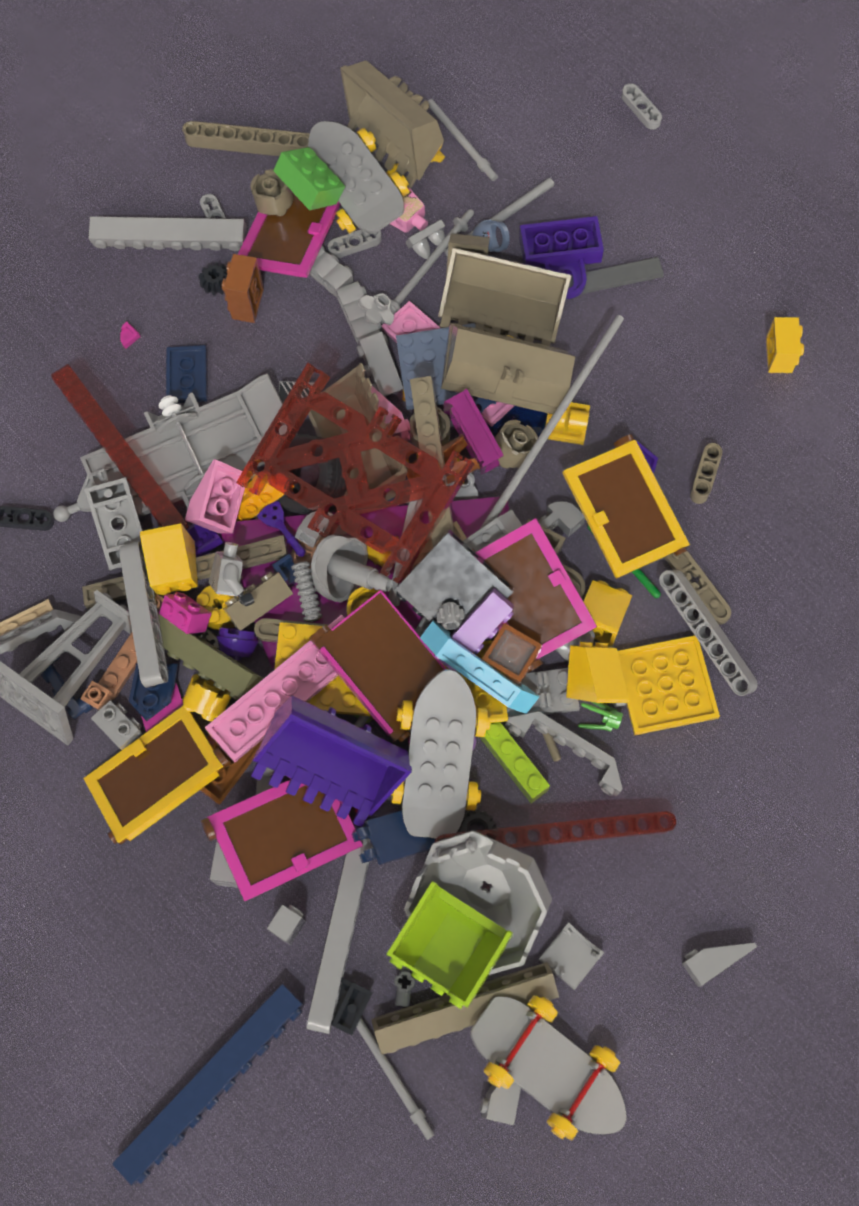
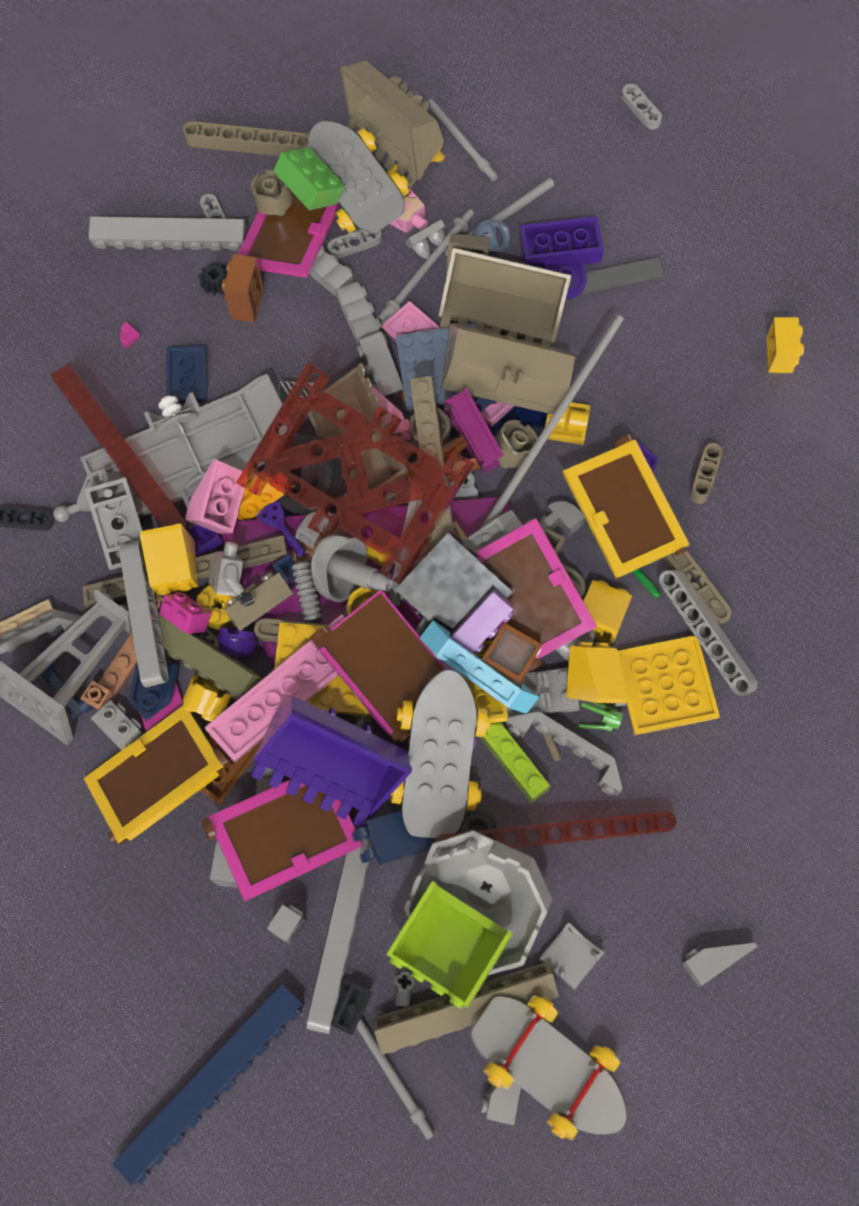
light grey plate [358,294,394,325] -> none
light grey gear [436,602,465,630] -> none

